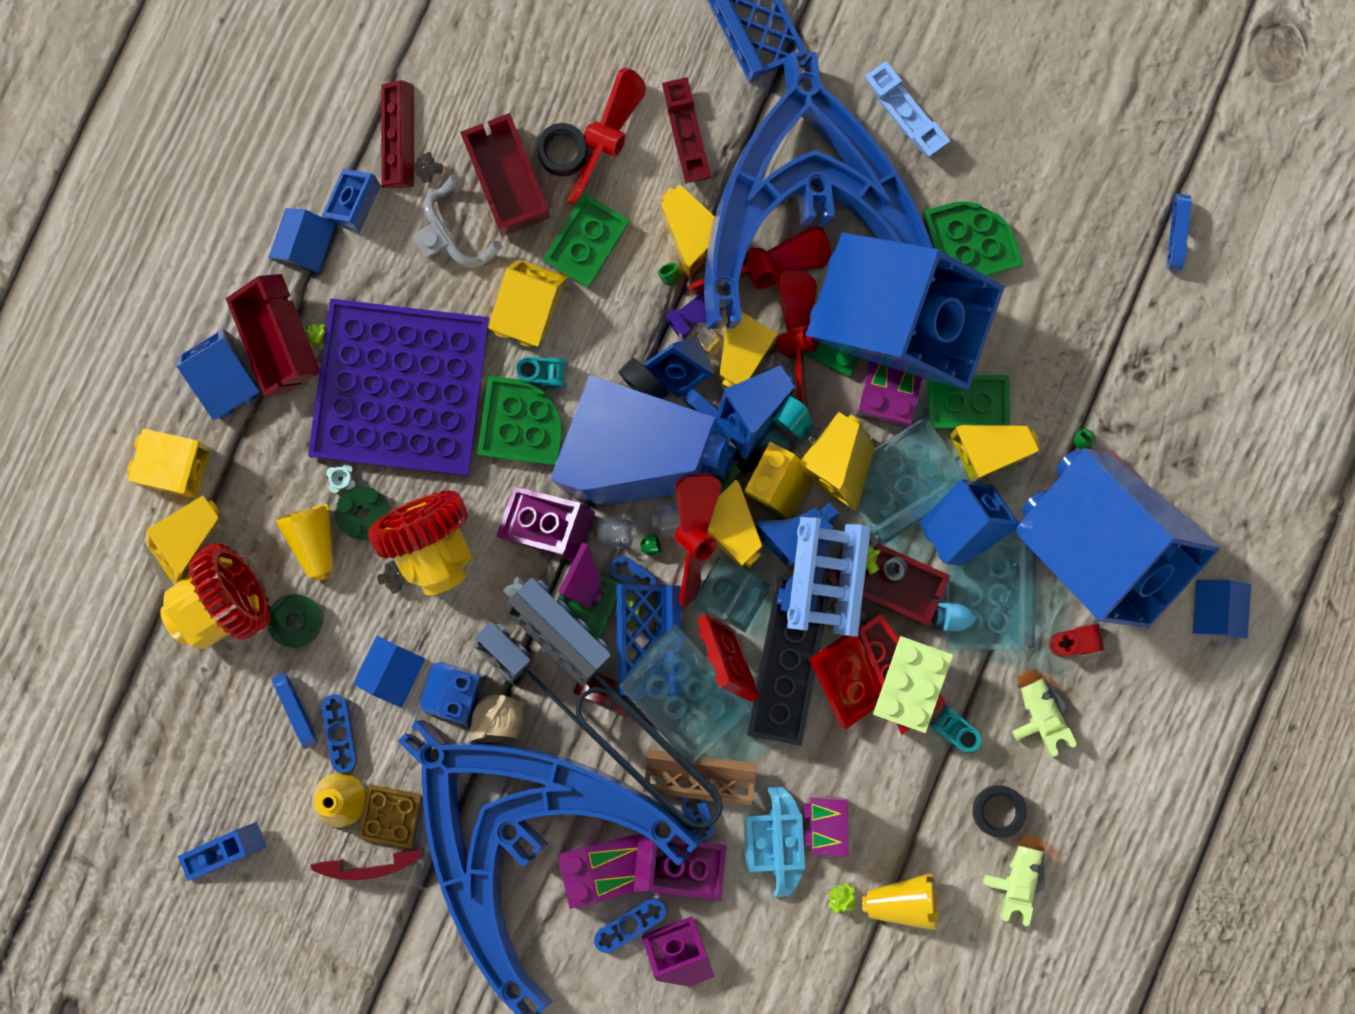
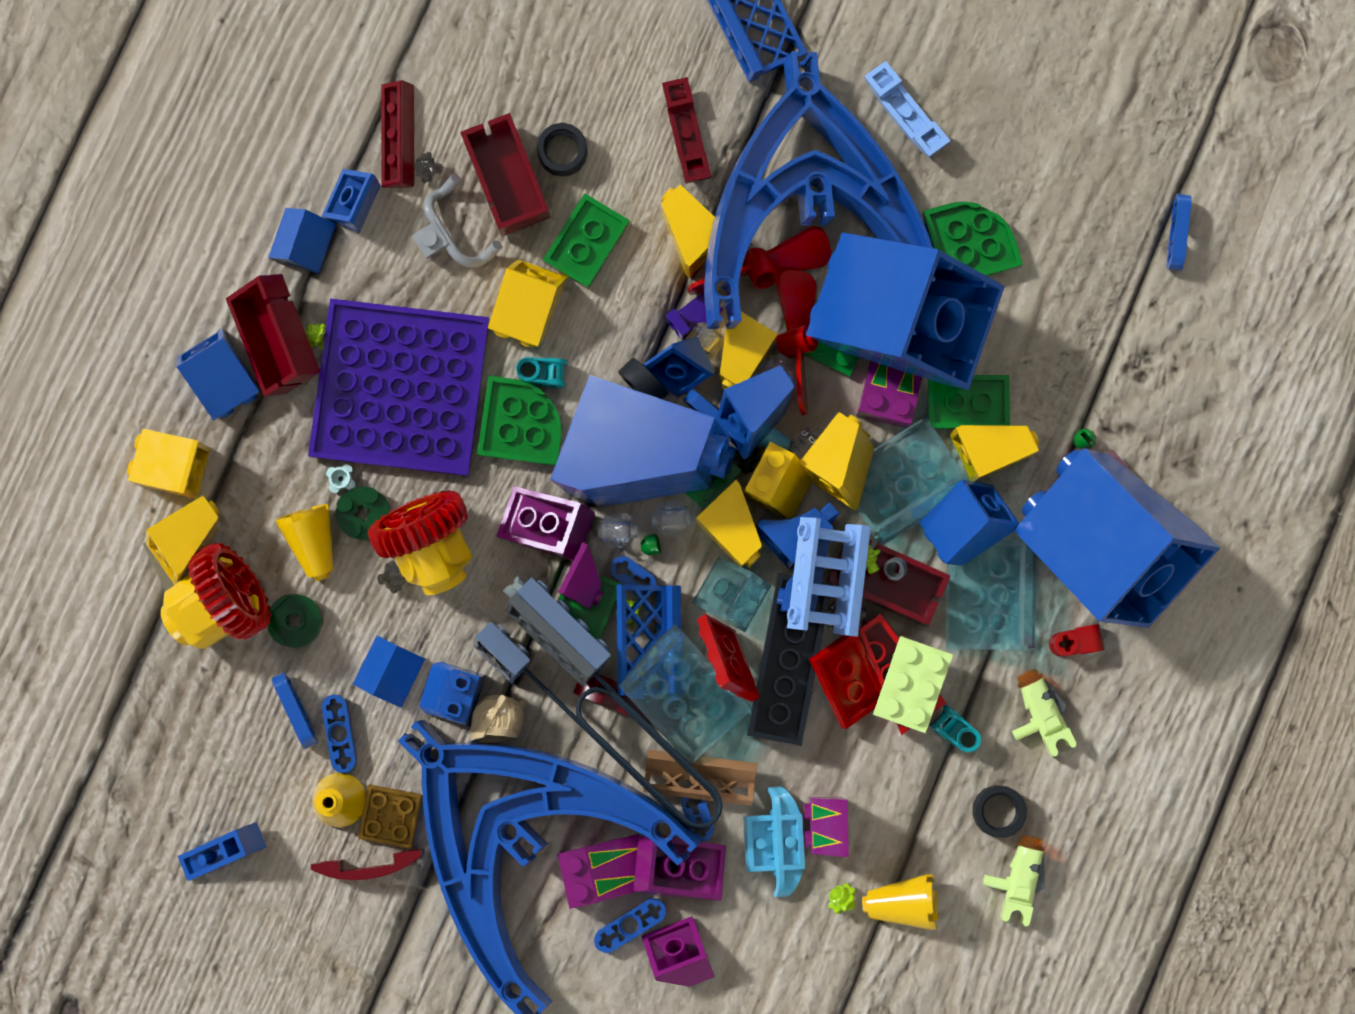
red piece [565,67,646,205] -> none
green hinge [658,263,681,286] -> none
red piece [675,474,722,608] -> none
teal piece [773,396,814,441] -> none
medium azure plate [932,603,977,631] -> none
blue slope [1192,579,1251,638] -> none

